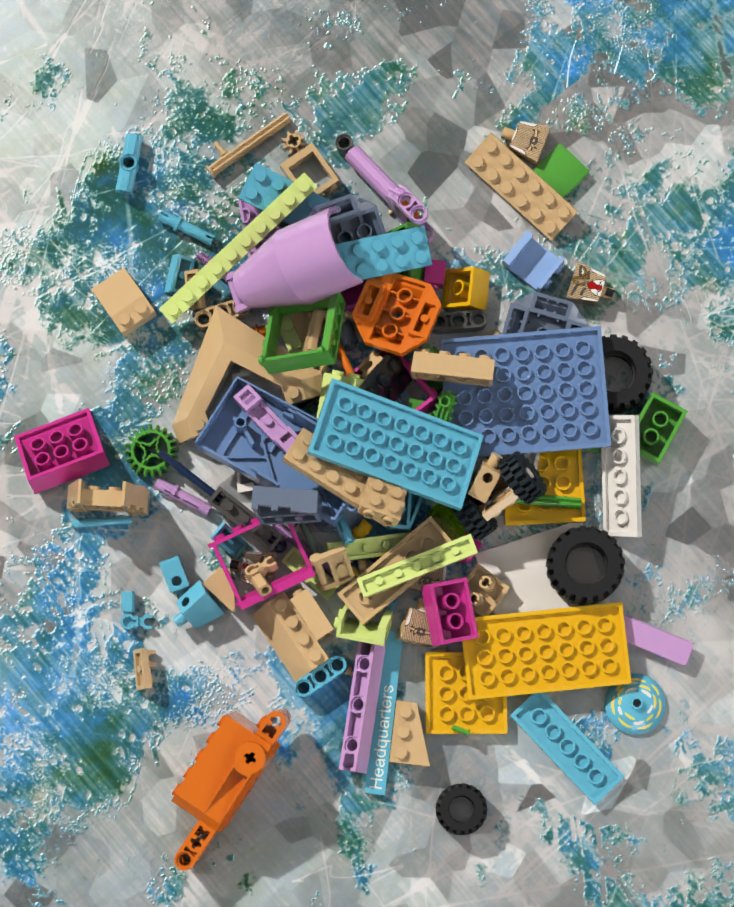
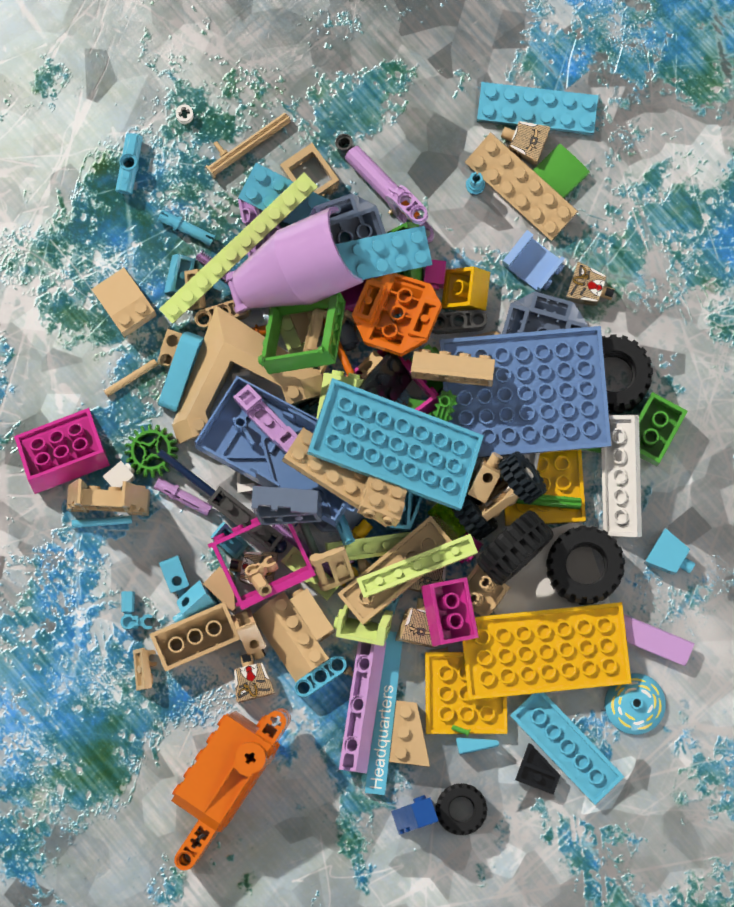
tan gear [281,130,306,156] -> none
none -> tan bar [103,359,158,397]
none -> white brick [103,461,136,490]
none -> tan slope [149,602,240,672]
none -> tan leg [157,329,182,368]
none -> medium azure beam [158,331,204,412]
none -> white bush [175,104,194,124]
none -> tan torso [232,608,266,660]
none -> torso [234,654,275,703]
none -> blue wedge [391,795,438,835]
none -> medium azure slope [456,738,499,755]
none -> medium azure pin [466,172,485,195]
none -> medium azure plate [477,82,598,135]
none -> black tyre [477,510,554,585]
none -> black wing [515,743,561,795]
none -> medium azure torso [644,528,696,575]

